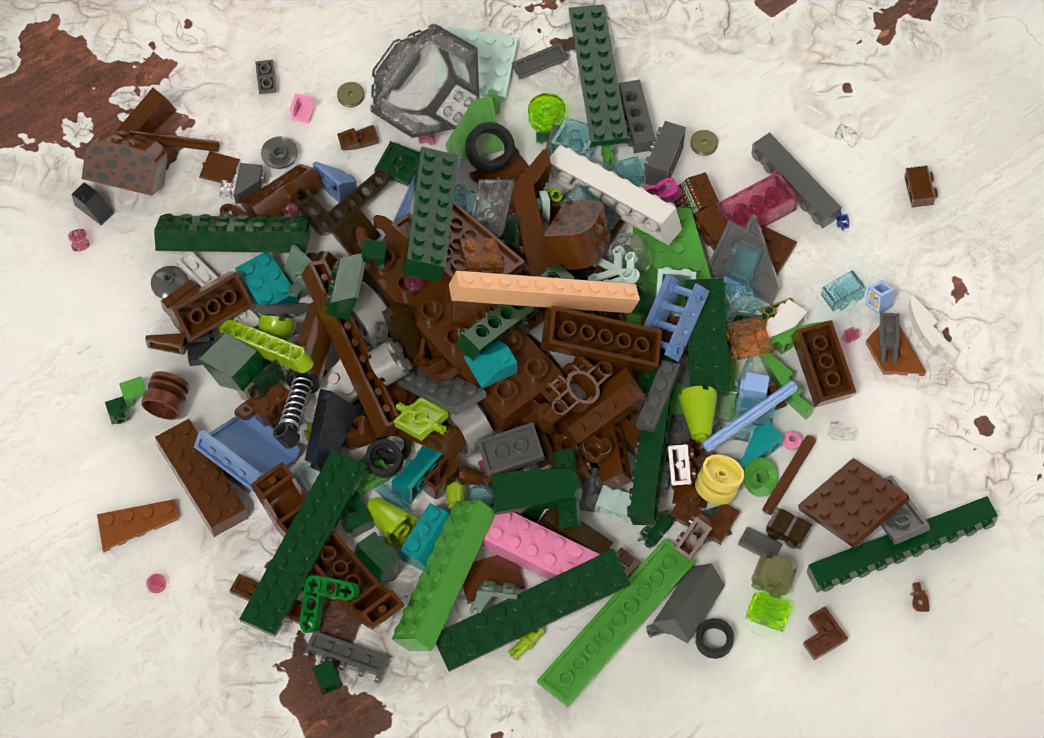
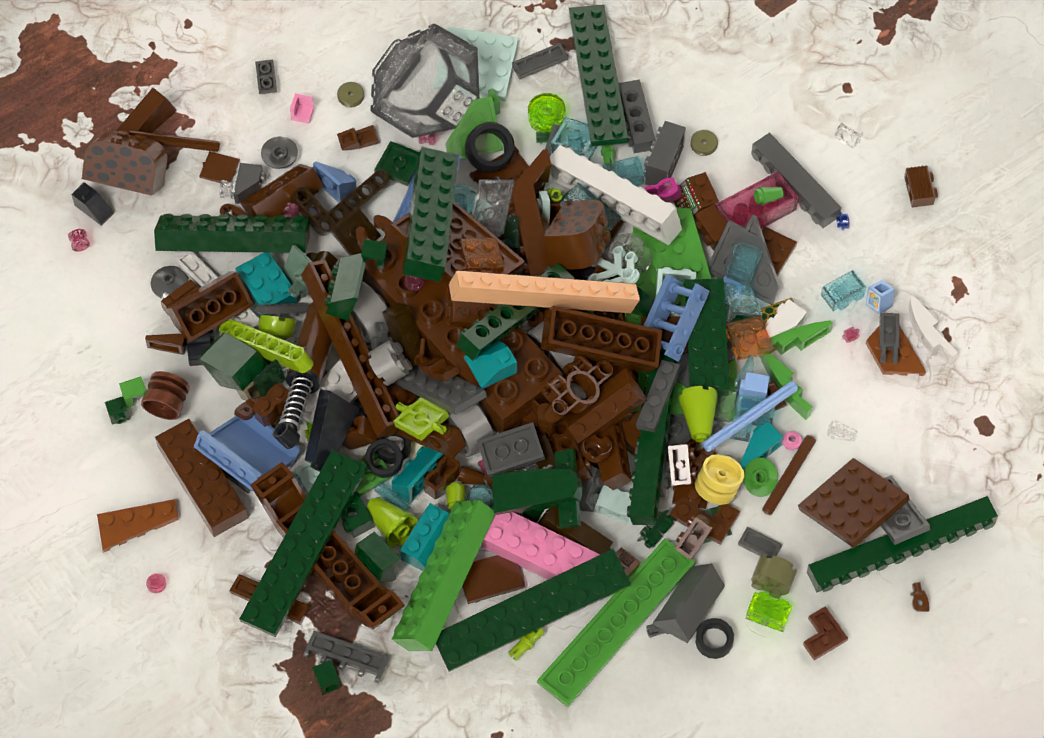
green beam [300,575,359,633] -> none
sand green plate [470,581,520,615] -> none
dark brown brick [766,507,812,549] -> none
reddish brown brick [791,320,856,407] -> none
none -> bright green cone [754,187,783,205]

